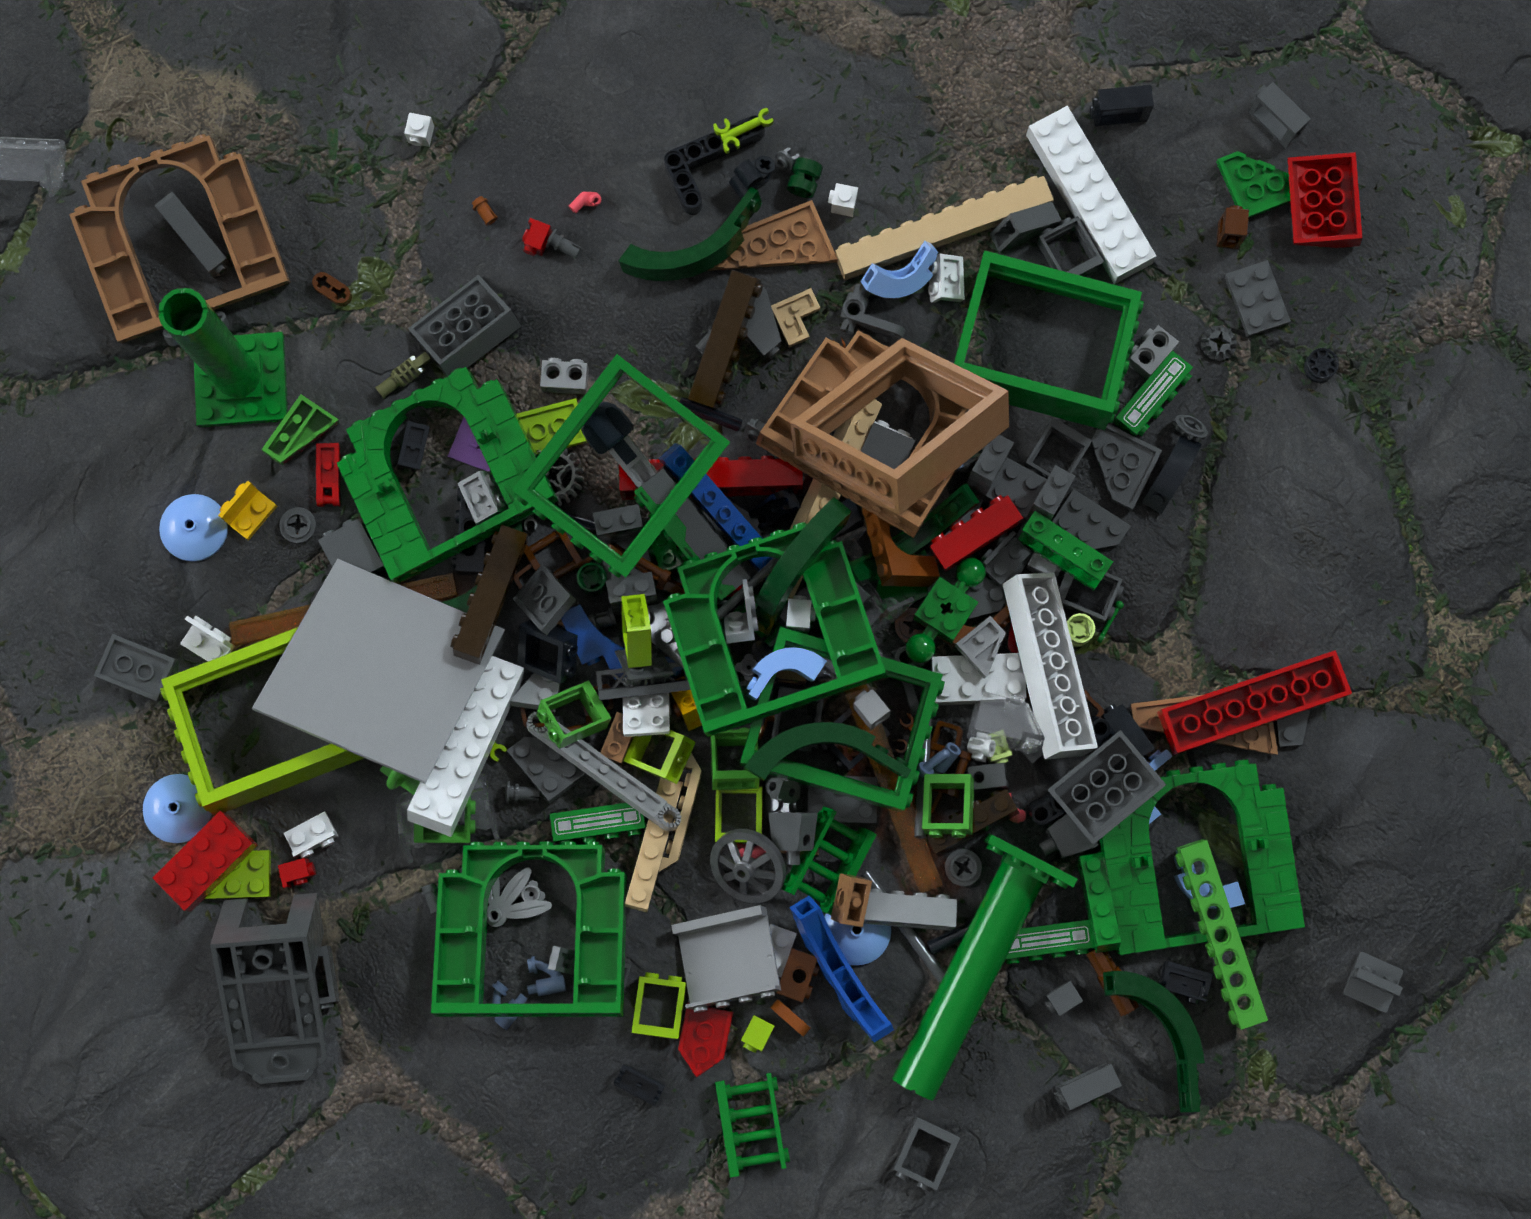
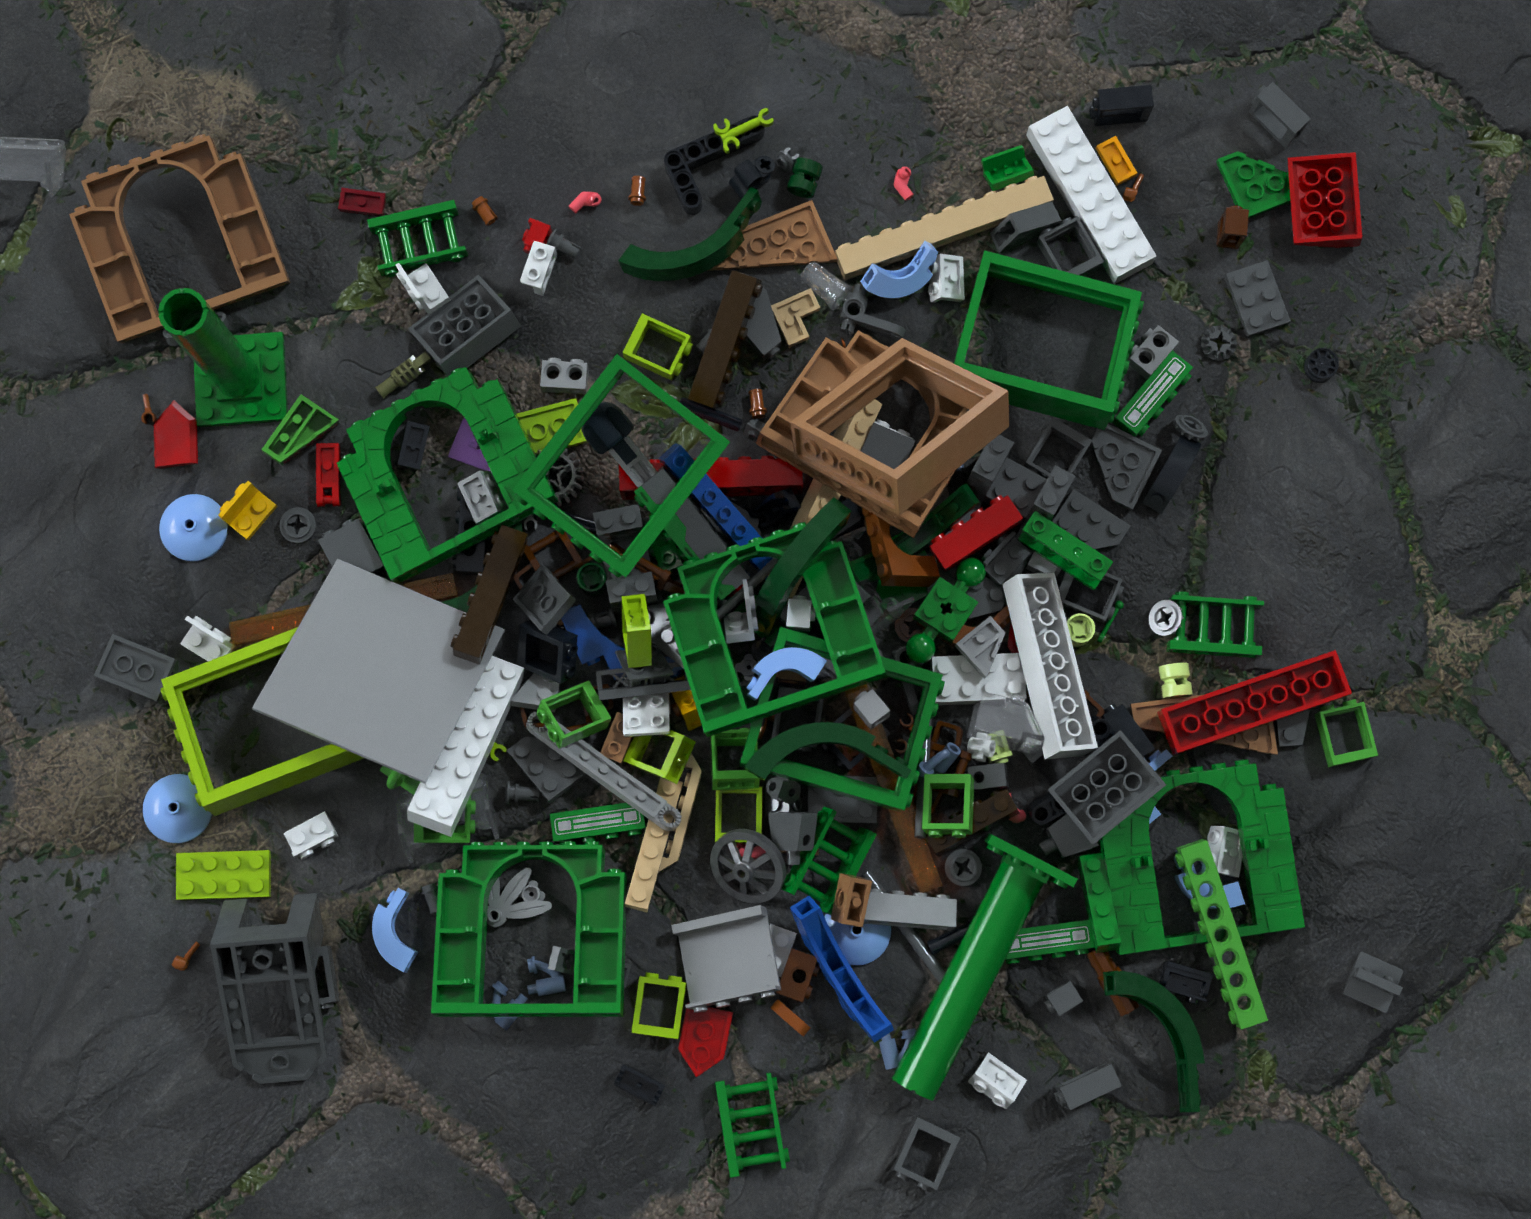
red brick [152,811,258,912] -> none
dark grey slope [155,192,231,278] -> none
red brick [277,858,316,889] -> none
reddish brown beam [312,272,352,306] -> none
white brick [404,113,434,147] -> none
lime brick [741,1015,774,1053] -> none
white brick [828,183,858,217] -> none
none -> dark orange hand [141,394,157,424]
none -> red tile [154,400,198,469]
none -> dark orange hand [172,942,200,971]
none -> dark red plate [338,188,387,217]
none -> green fence [367,200,468,277]
none -> light blue arch [372,888,418,973]
none -> white bracket [395,263,451,315]
none -> white bracket [520,241,557,296]
none -> lime window [623,313,693,381]
none -> dark orange pin [628,176,646,206]
none -> dark orange pin [748,389,767,419]
none -> clear plant [800,262,852,311]
none -> sand blue plant [879,1028,916,1070]
none -> coral arm [894,166,914,201]
none -> white bracket [968,1052,1027,1109]
none -> green bracket [981,145,1034,191]
none -> light orange plate [1095,136,1137,186]
none -> dark orange hand [1123,174,1144,202]
none -> light grey gear [1149,600,1184,637]
none -> yellowish green wheel [1159,663,1193,699]
none -> green fence [1166,592,1264,658]
none -> white bracket [1207,826,1242,877]
none -> bright green window [1314,699,1378,768]

